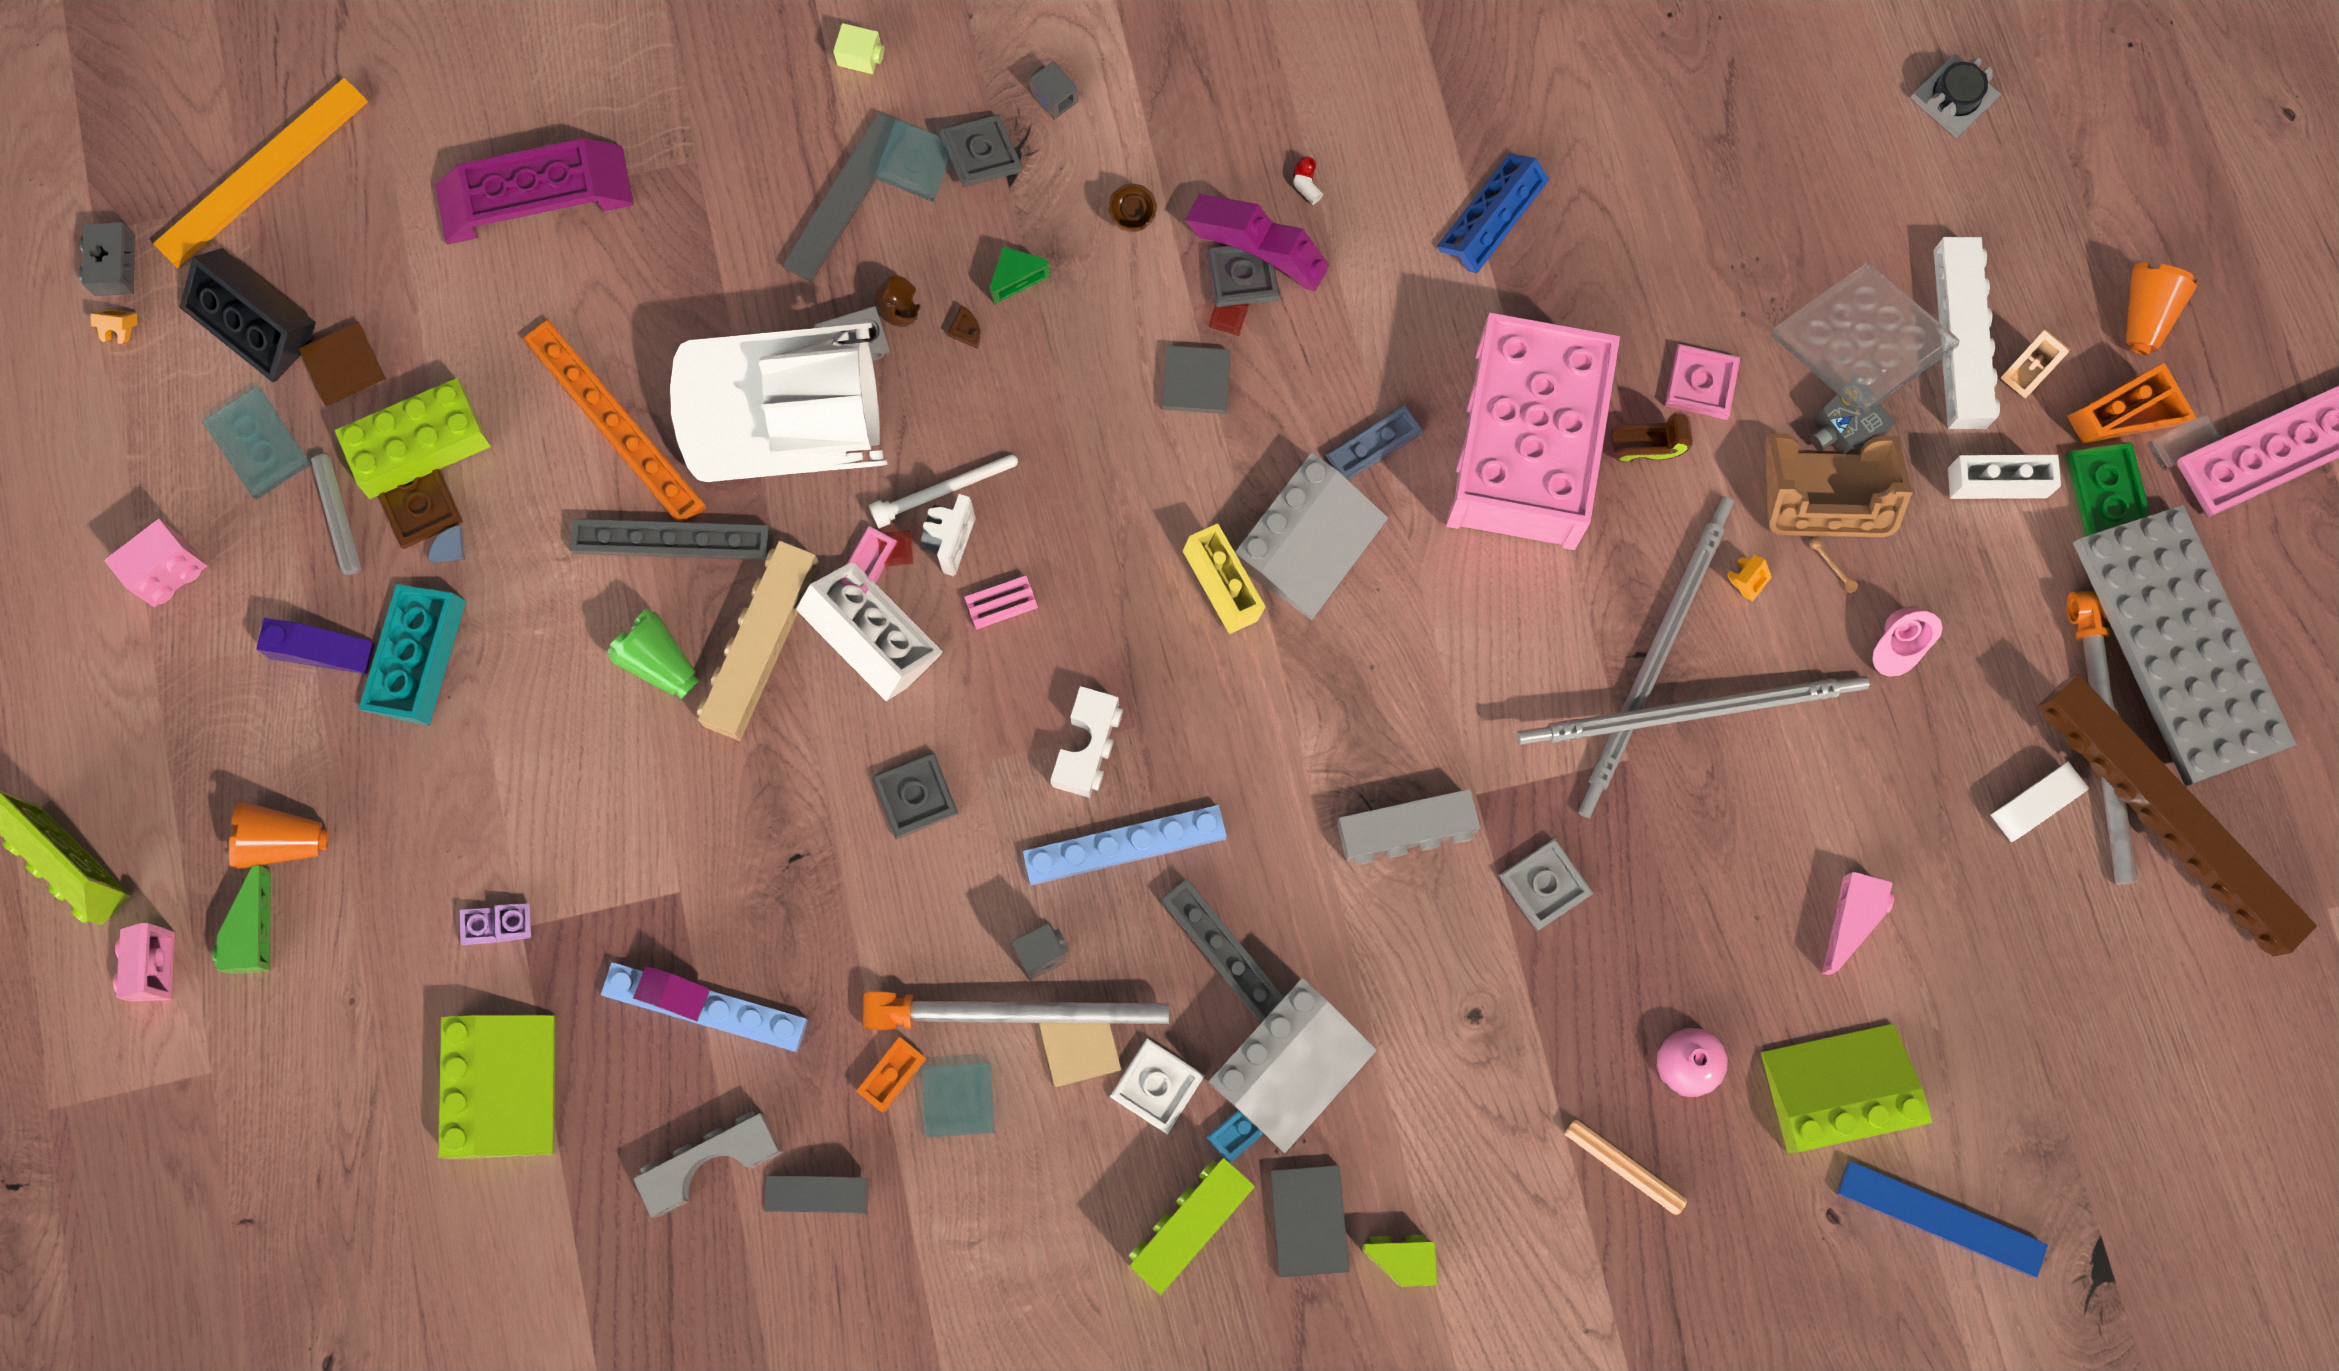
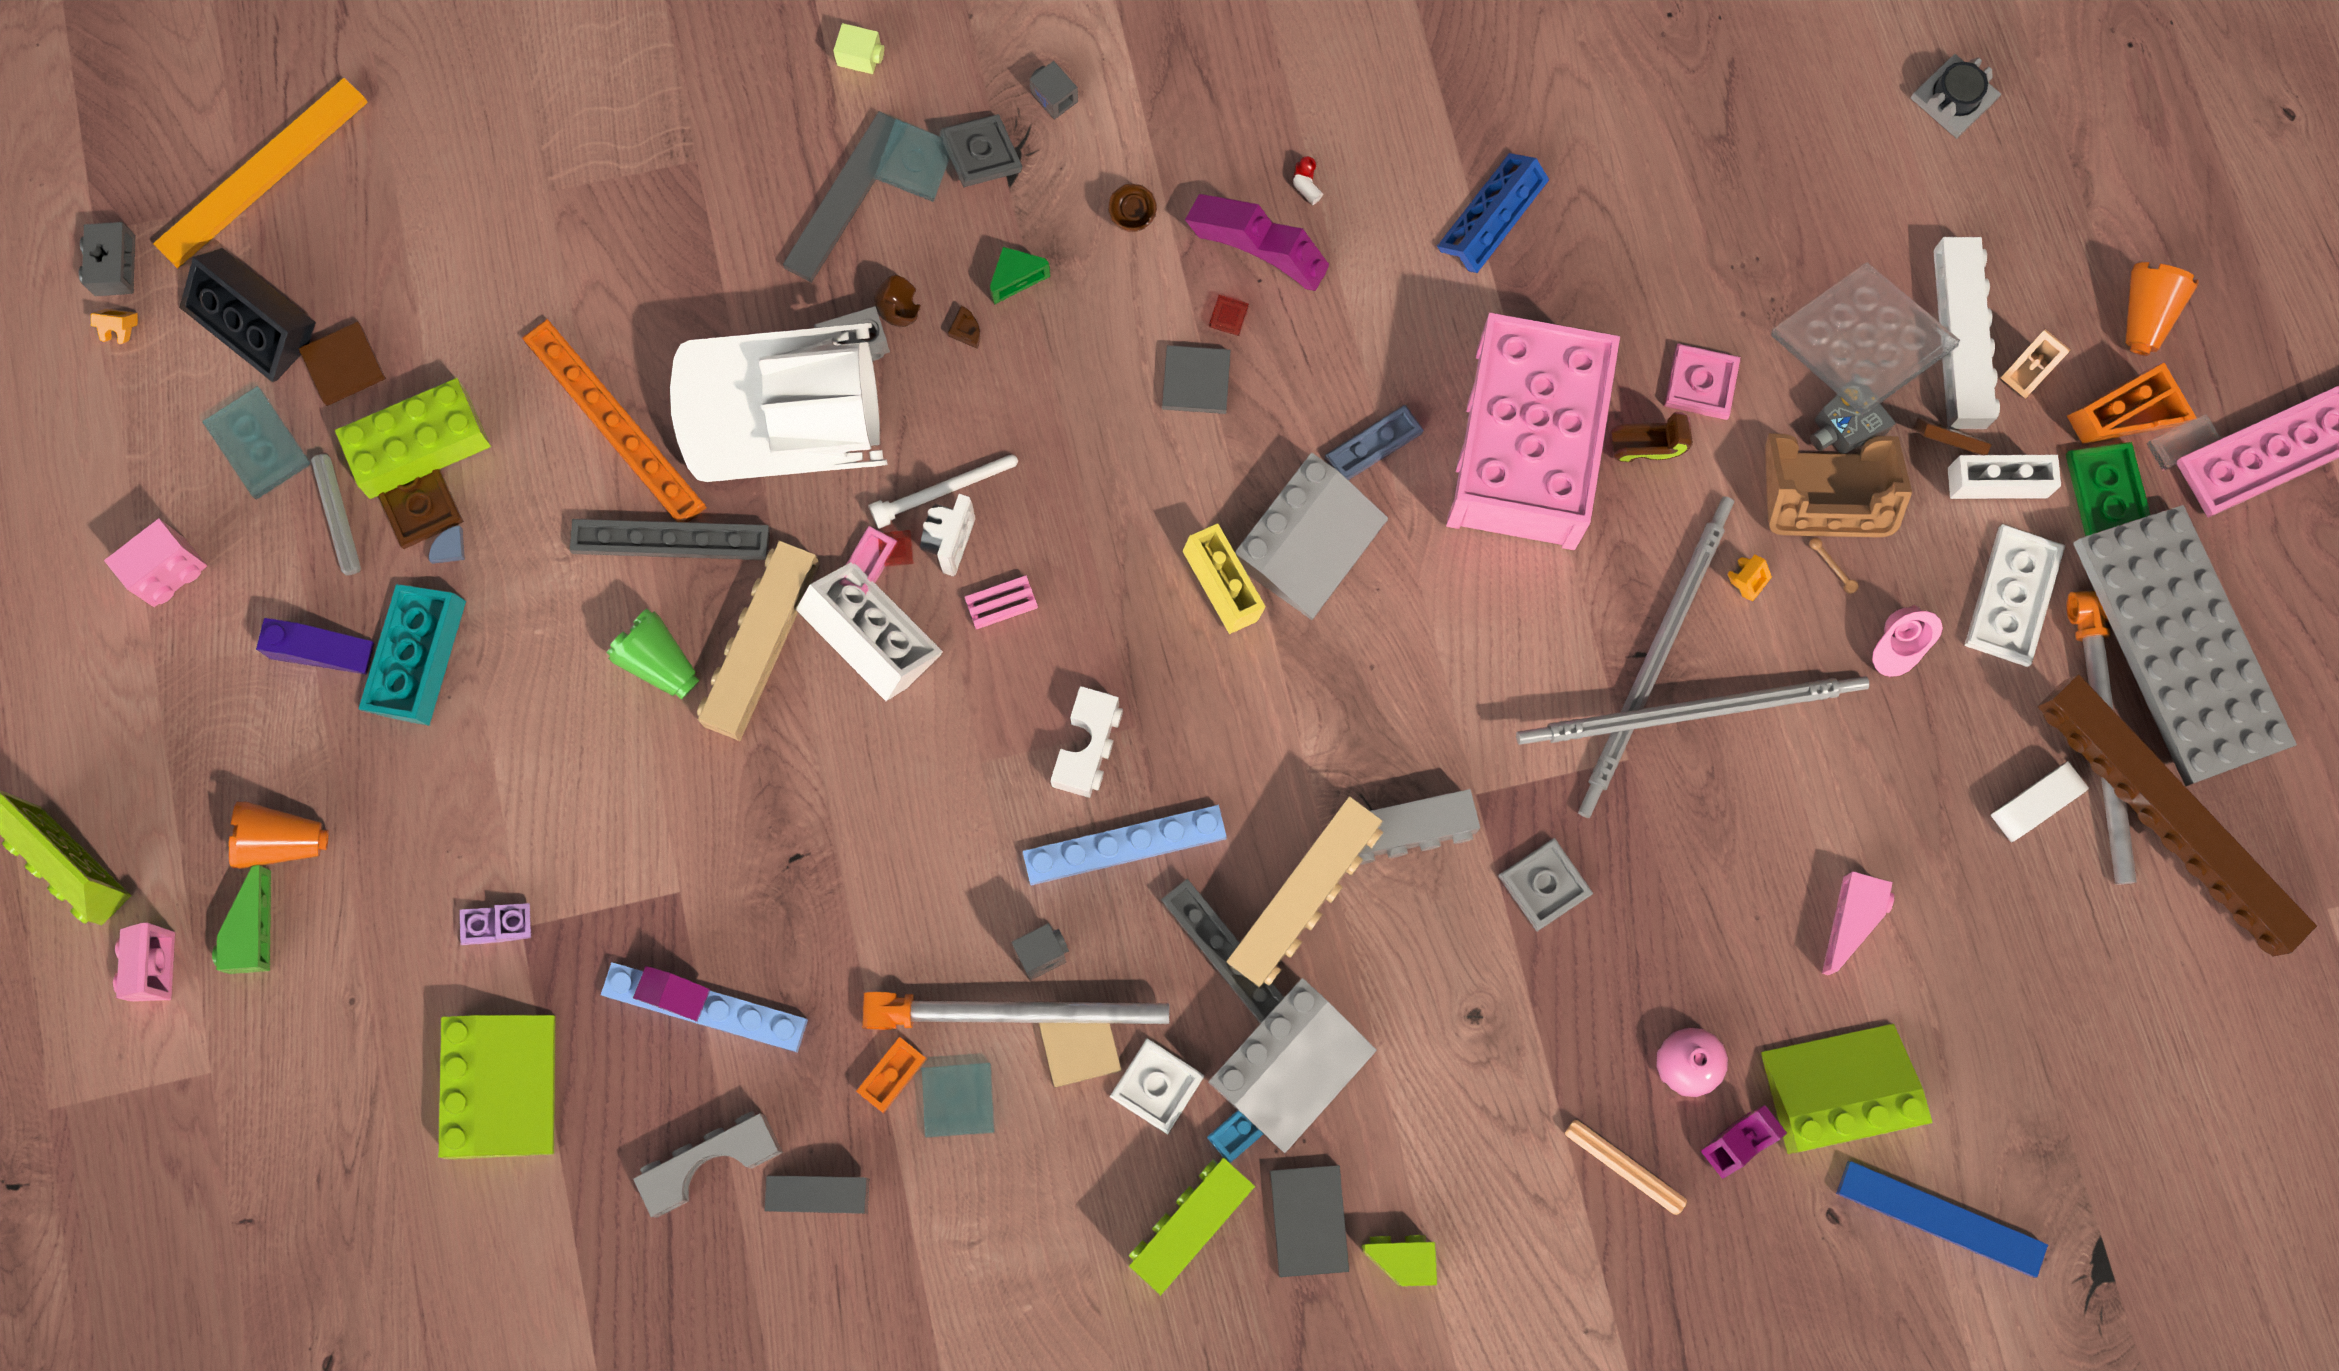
magenta slope [435,138,634,245] -> none
dark grey tile [872,752,959,840] -> none
dark grey tile [1207,245,1280,309] -> none
none -> tan brick [1226,796,1383,988]
none -> magenta brick [1701,1105,1787,1179]
none -> reddish brown tile [1914,418,1992,456]
none -> white tile [1964,524,2065,667]

